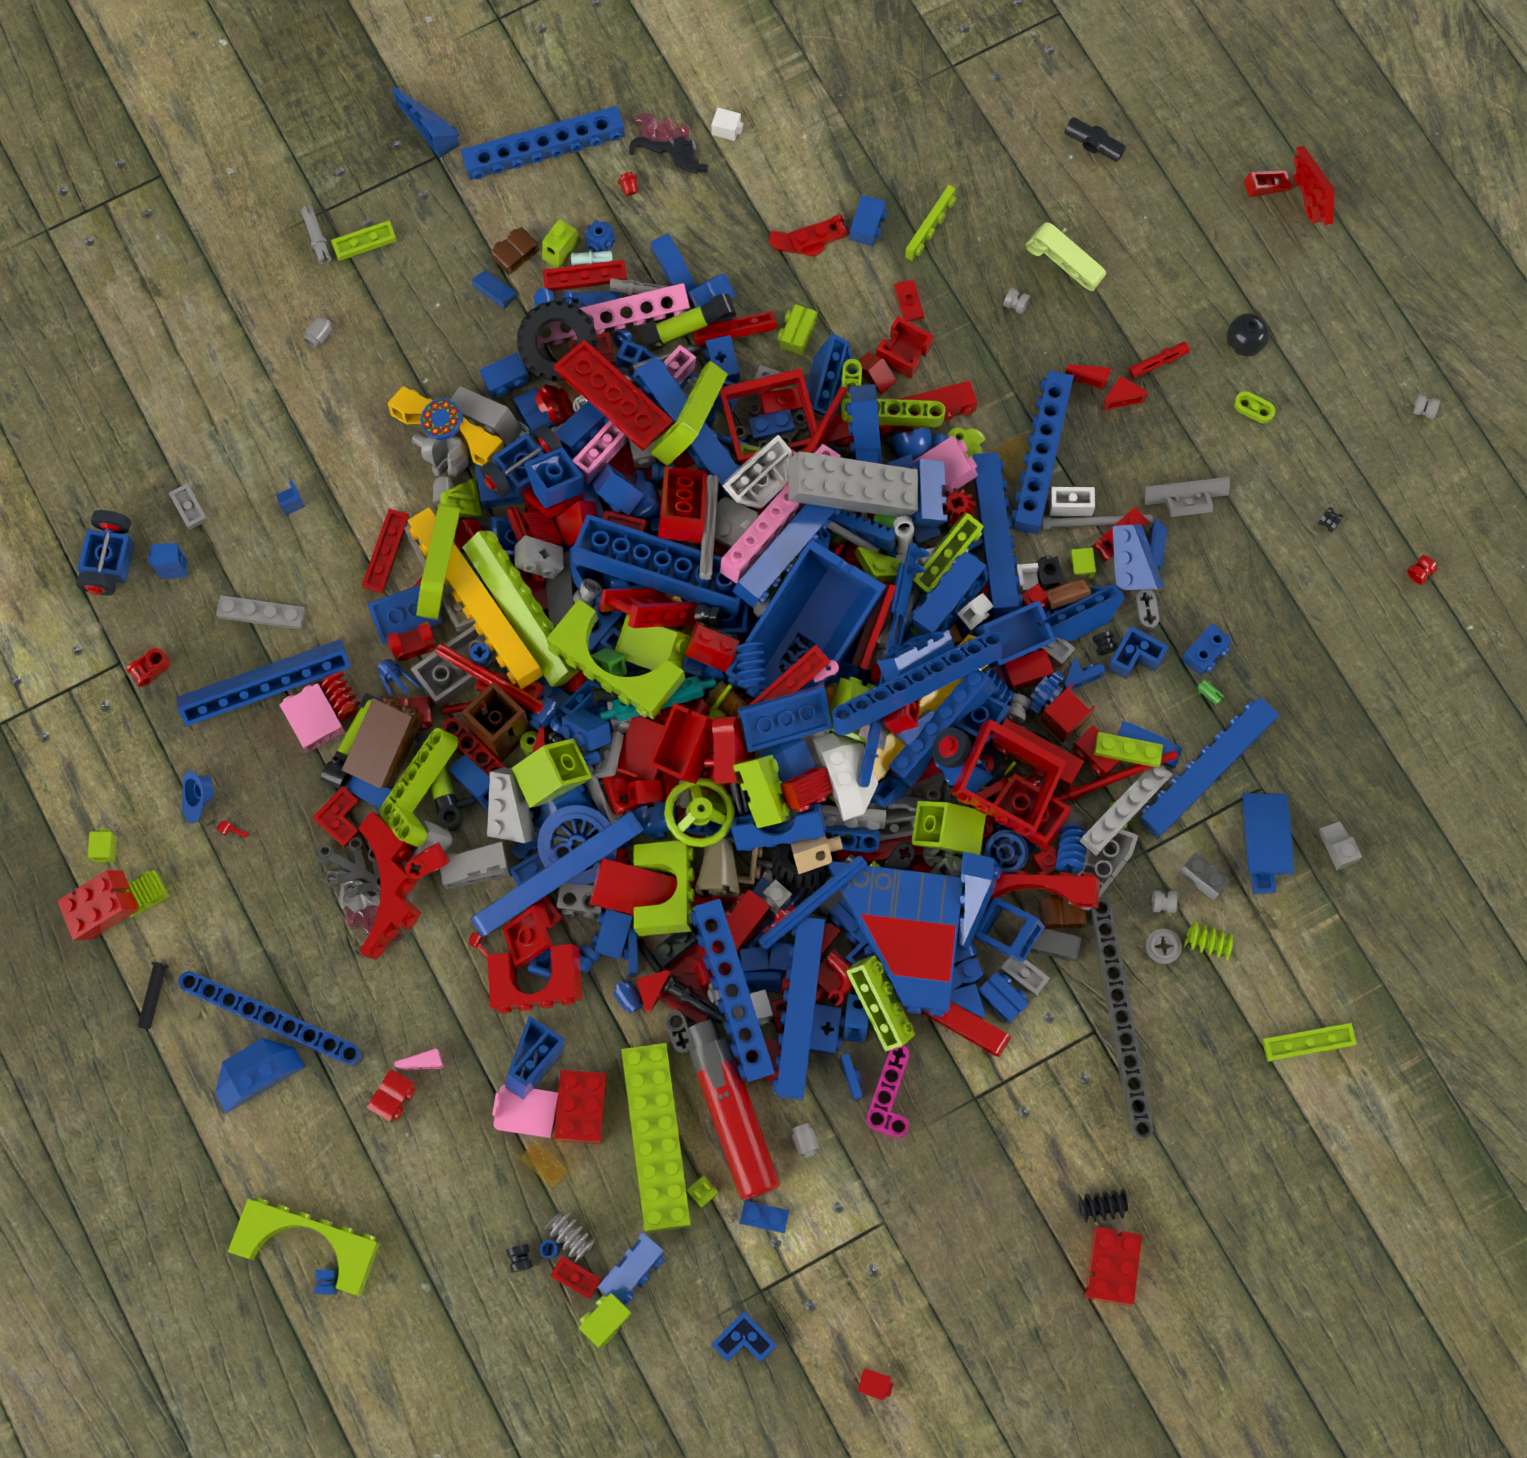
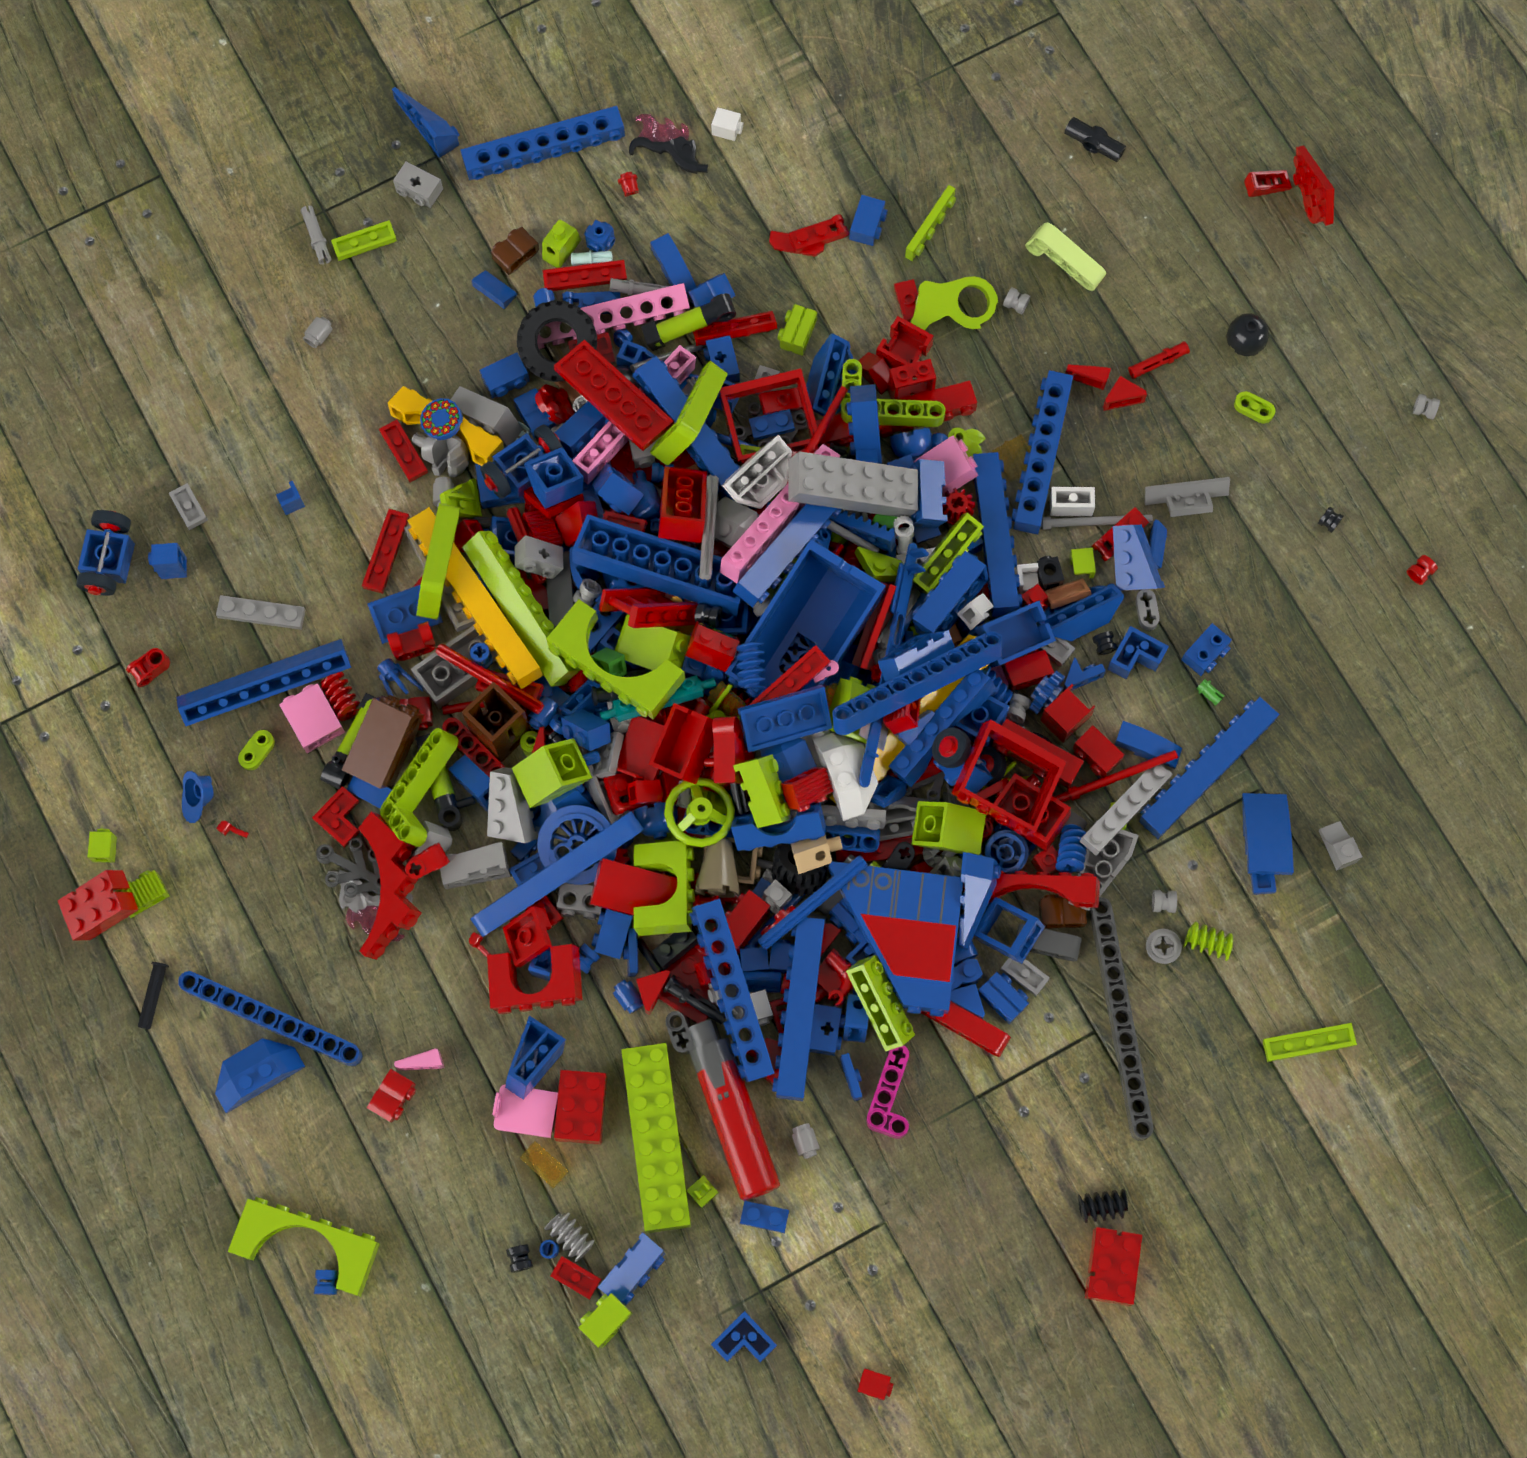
lime plate [1094,732,1163,768] -> none
dark grey brick [1179,852,1230,901] -> none
none -> lime plate [238,730,275,770]
none -> red plate [379,419,428,482]
none -> light grey brick [393,161,443,208]
none -> red window [888,358,937,399]
none -> lime animal [910,276,998,330]

